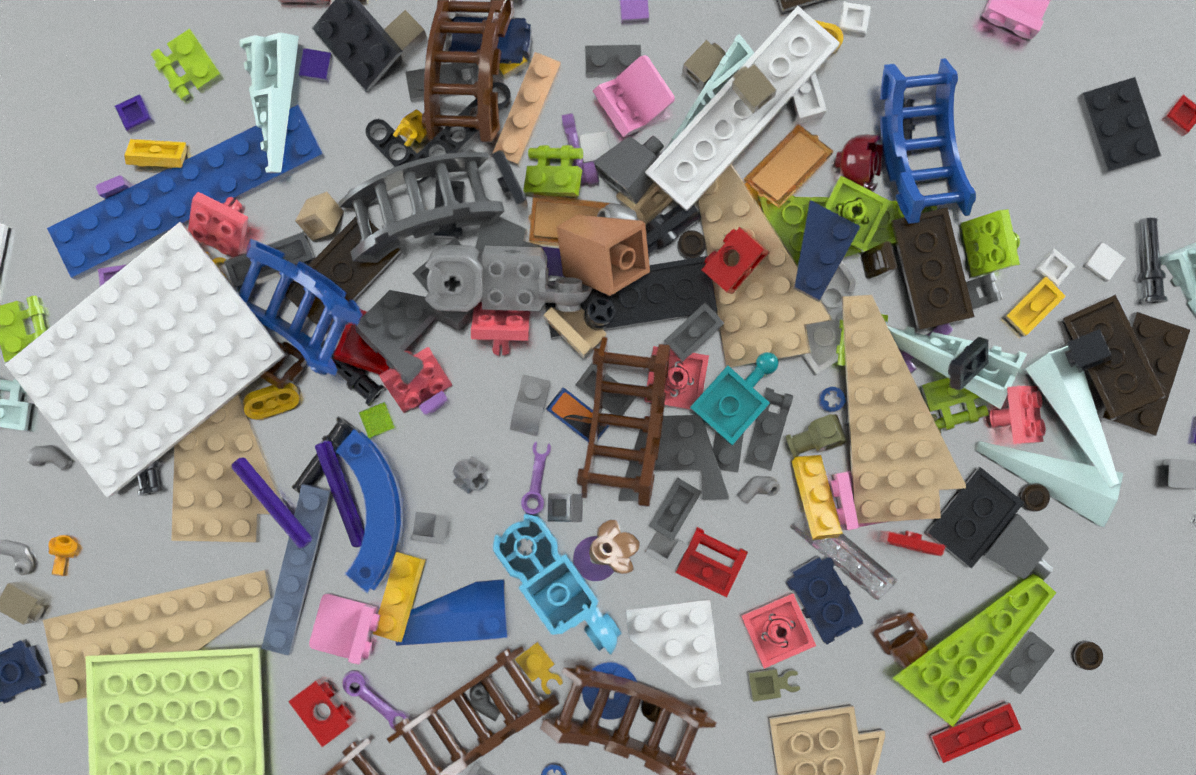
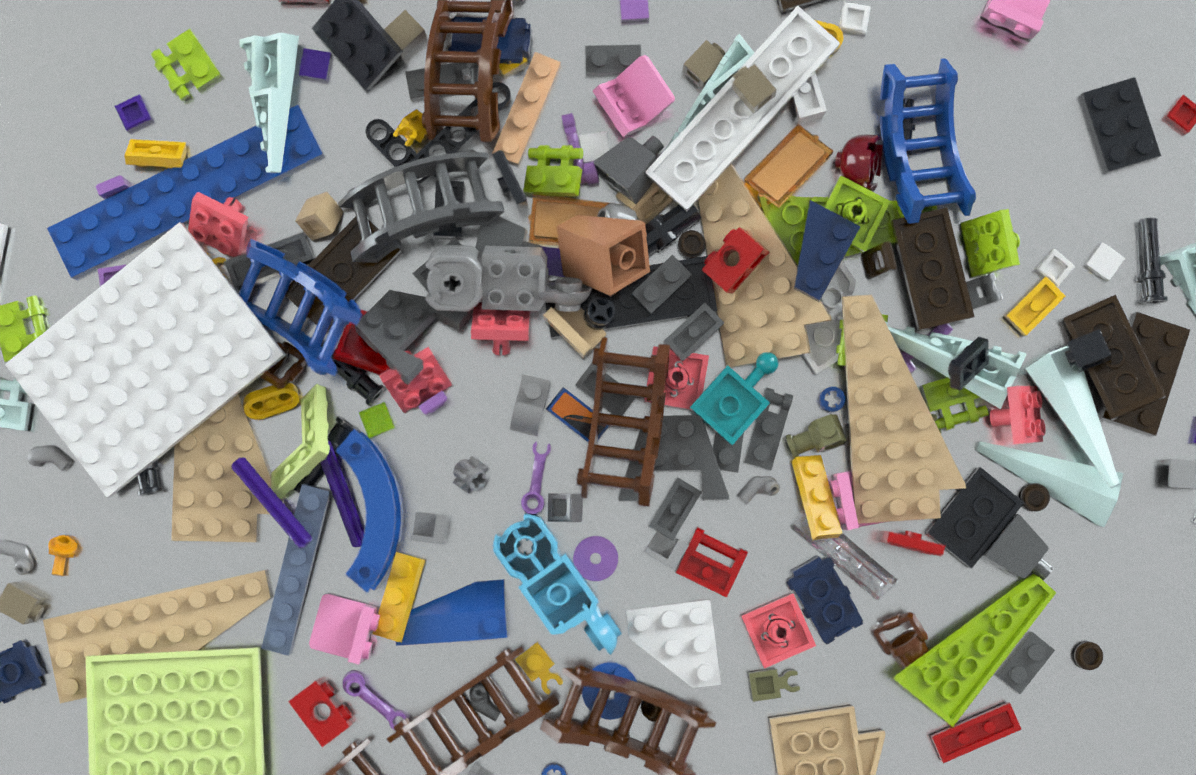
medium nougat plate [589,520,640,574] -> none
none -> yellowish green plate [271,384,330,499]
none -> dark grey plate [632,254,692,314]

